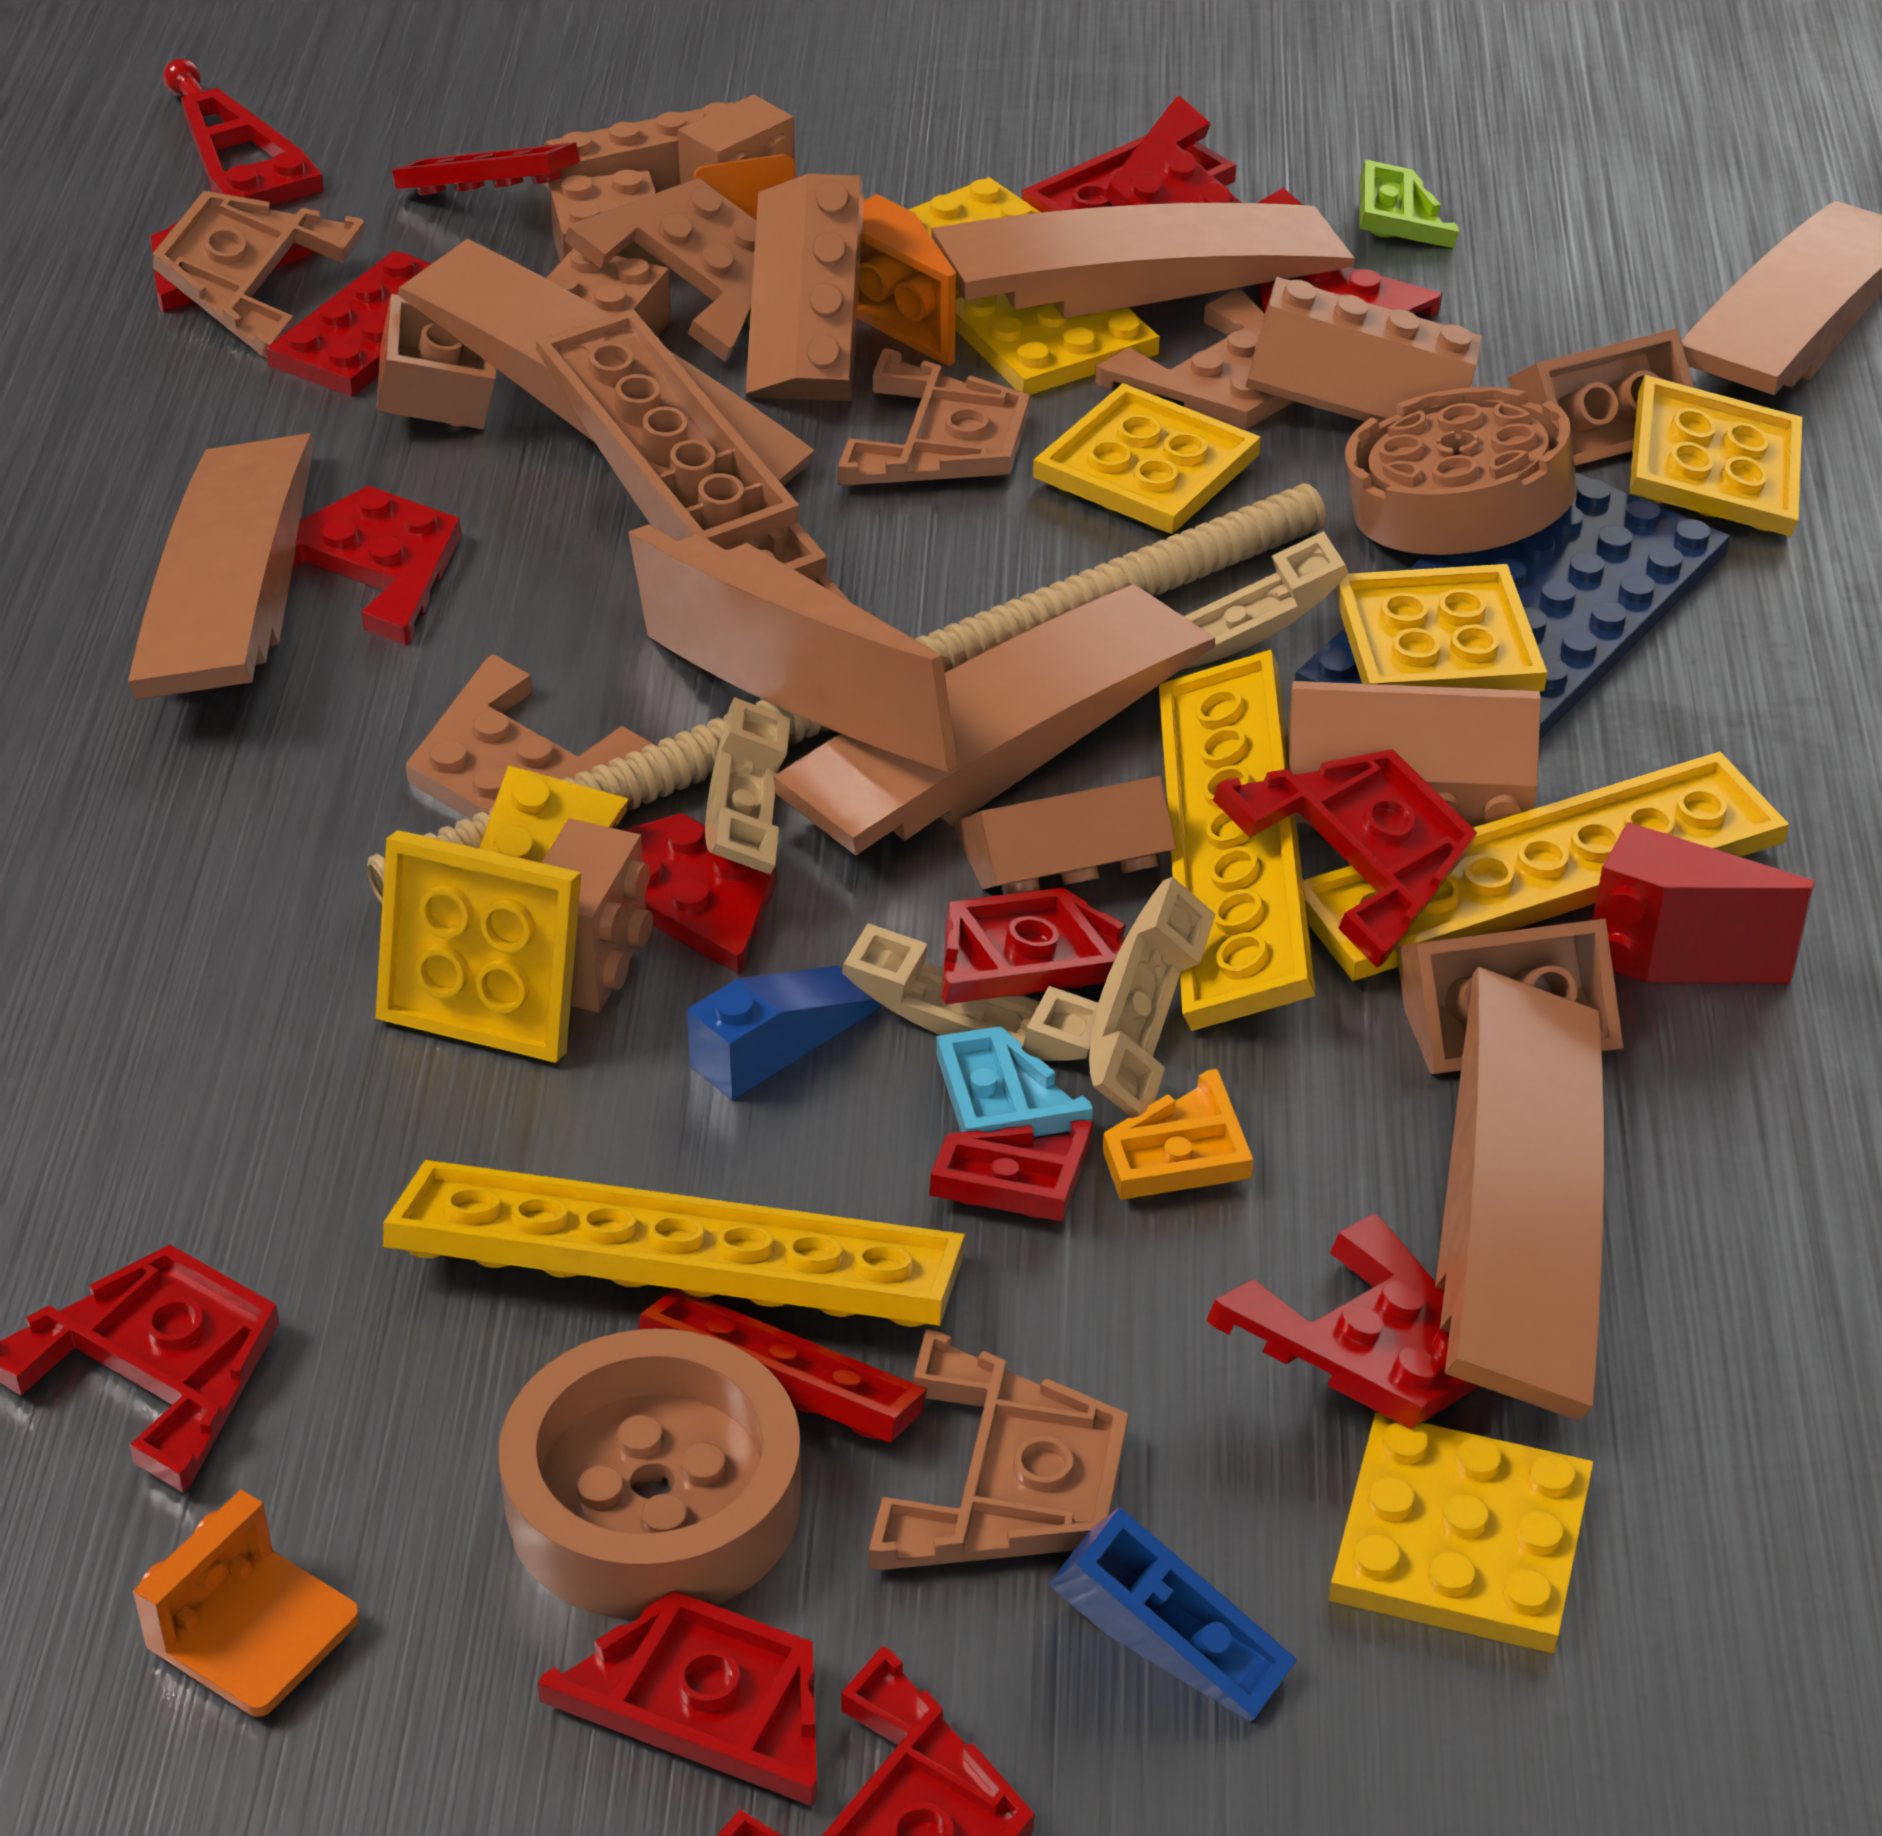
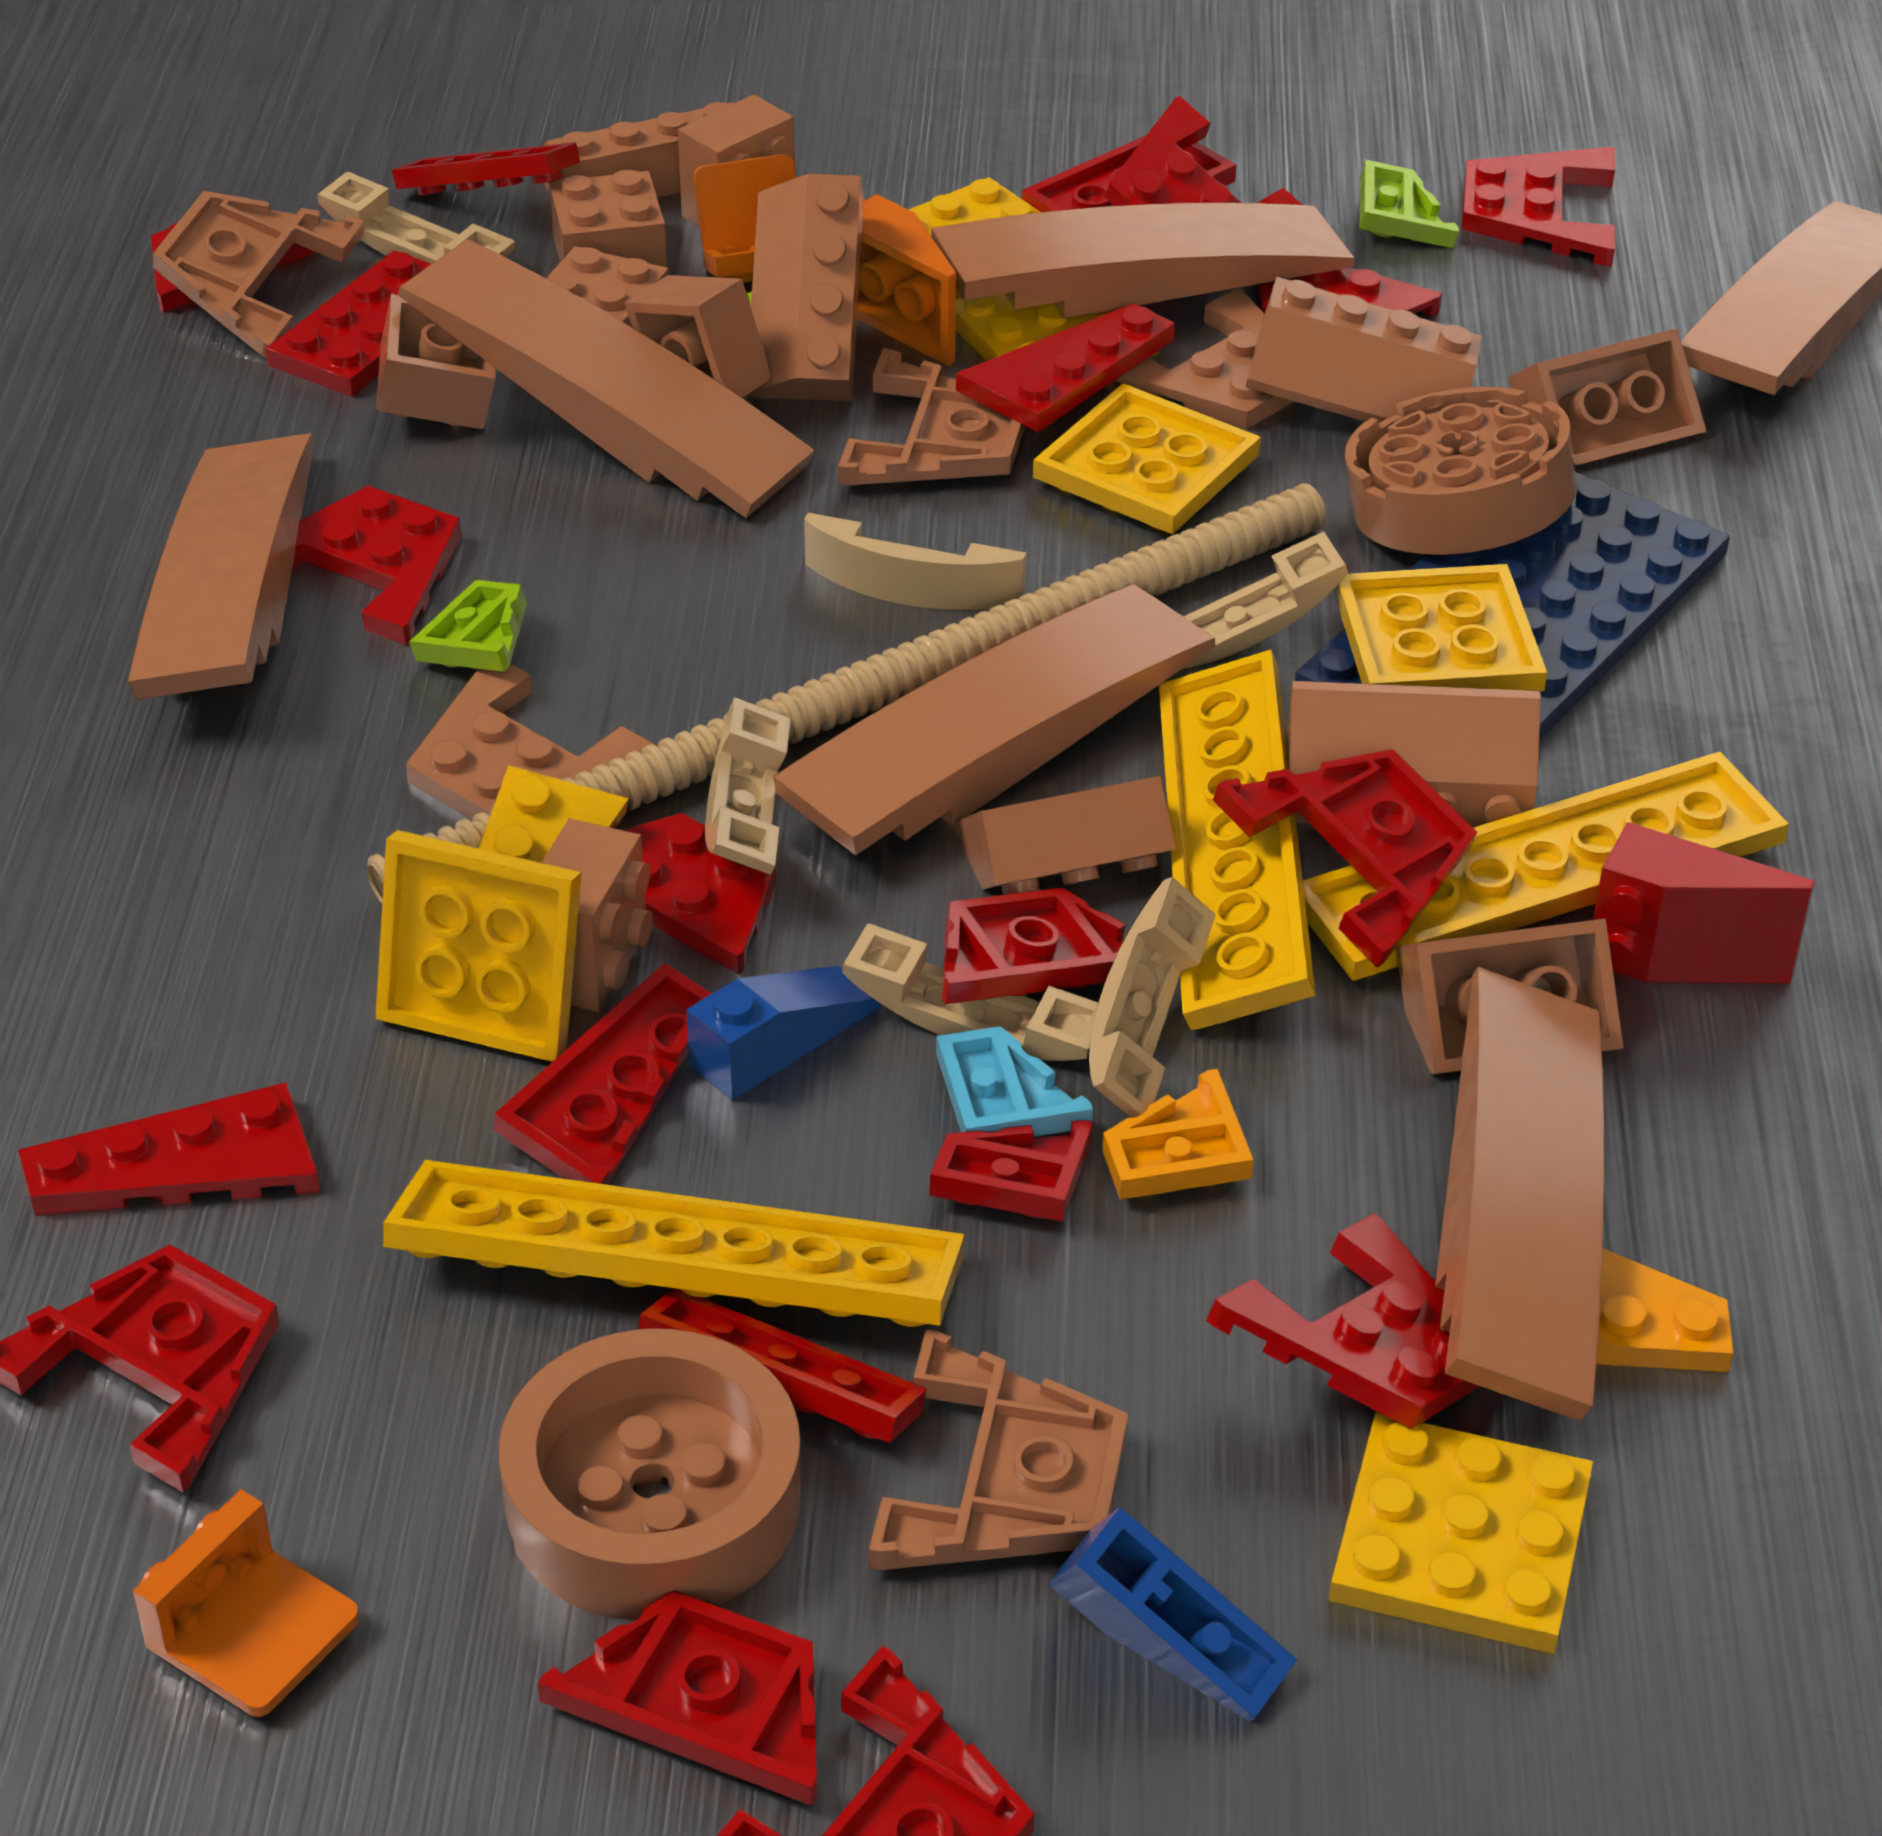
red plate [163,58,324,206] -> none
nougat slope [536,309,850,602] -> none
nougat wing [564,178,756,362] -> none
nougat slope [628,524,958,772] -> none
yellow plate [1629,375,1802,537] -> none
none -> red wing [18,1082,320,1215]
none -> tan slope [317,171,515,264]
none -> lime wing [409,580,527,672]
none -> red wing [493,963,712,1185]
none -> nougat brick [624,275,772,398]
none -> tan slope [804,513,1026,611]
none -> red wing [956,303,1175,432]
none -> wing [1461,147,1615,267]
none -> light orange wing [1596,1248,1733,1372]

